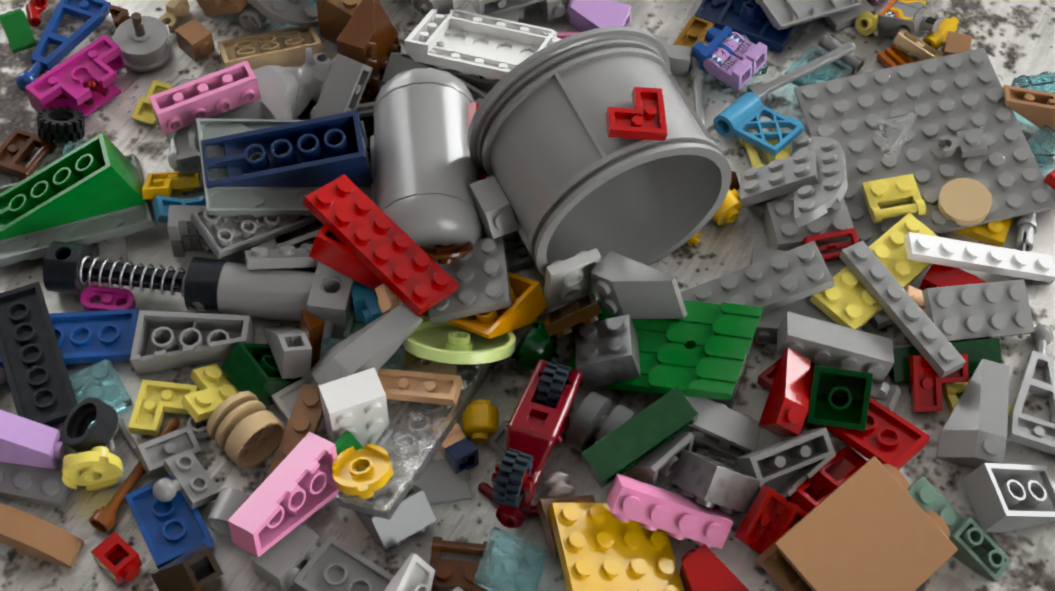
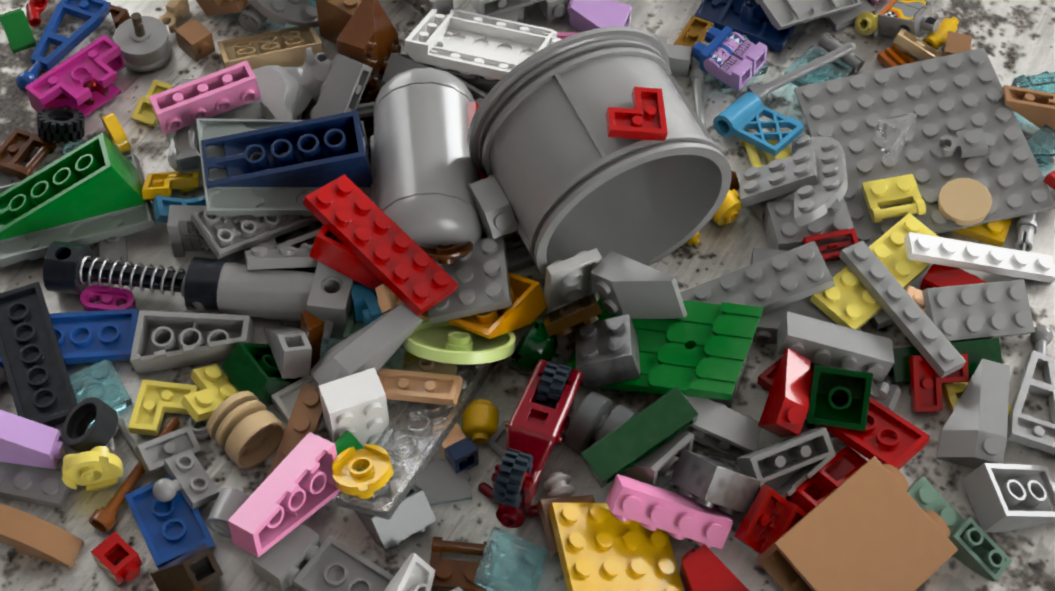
none -> yellow beam [101,112,131,153]

